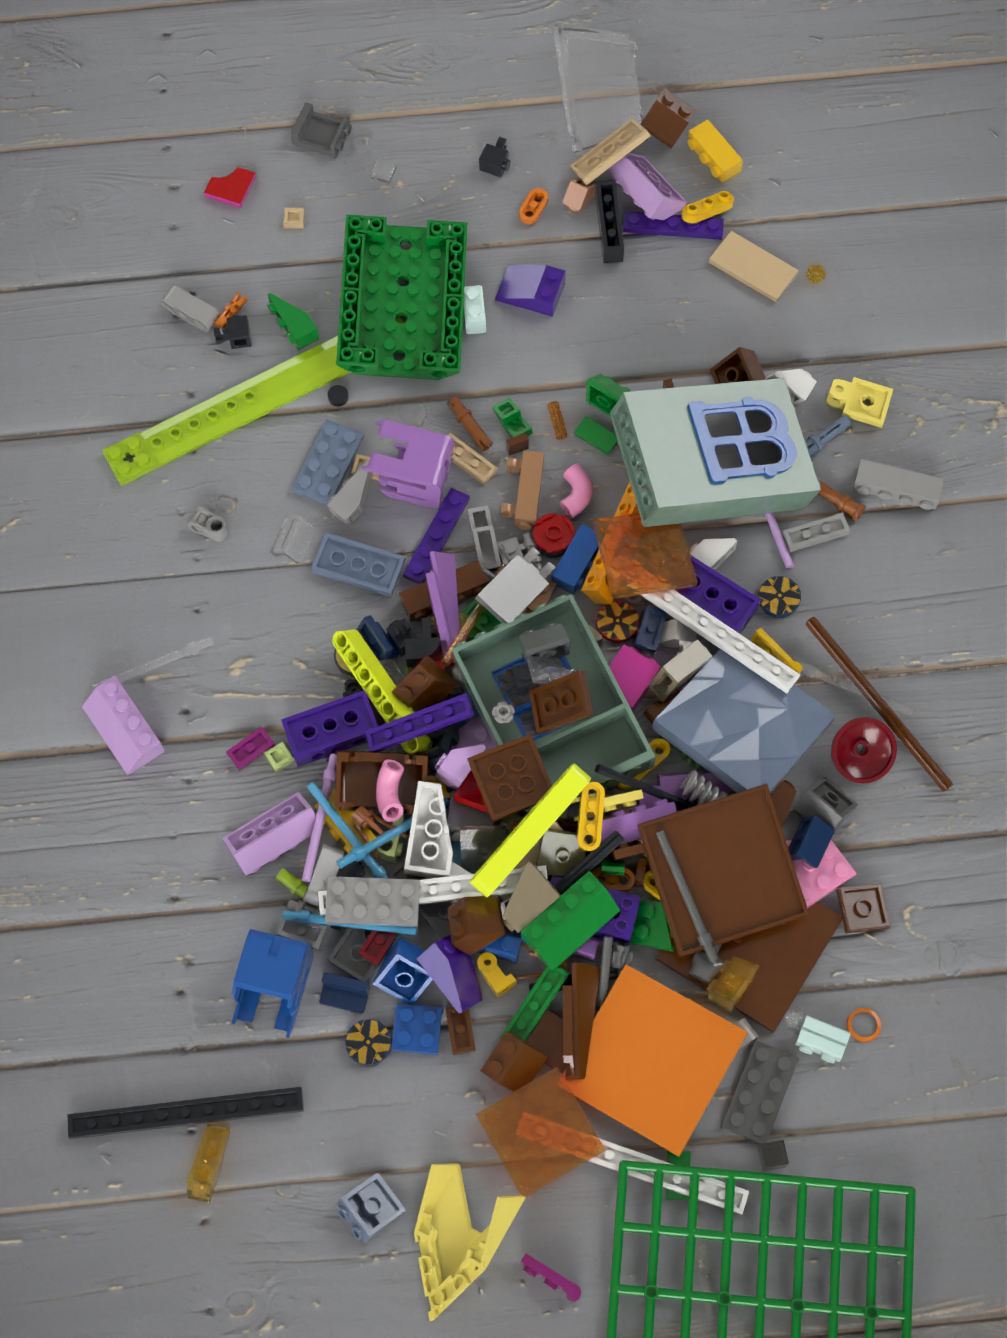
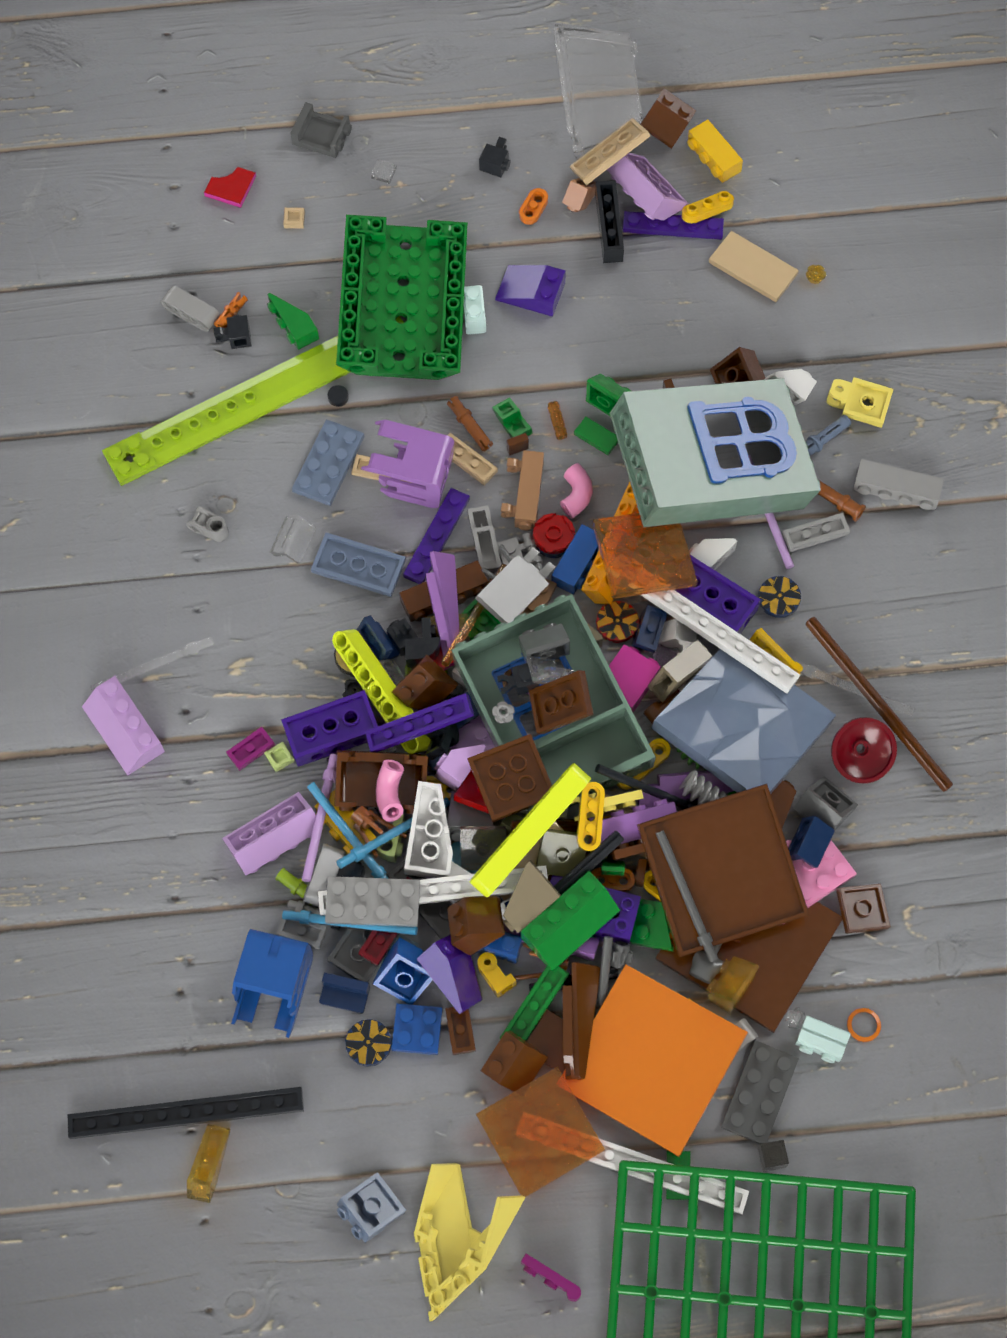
light grey slope [327,459,373,527] -> none

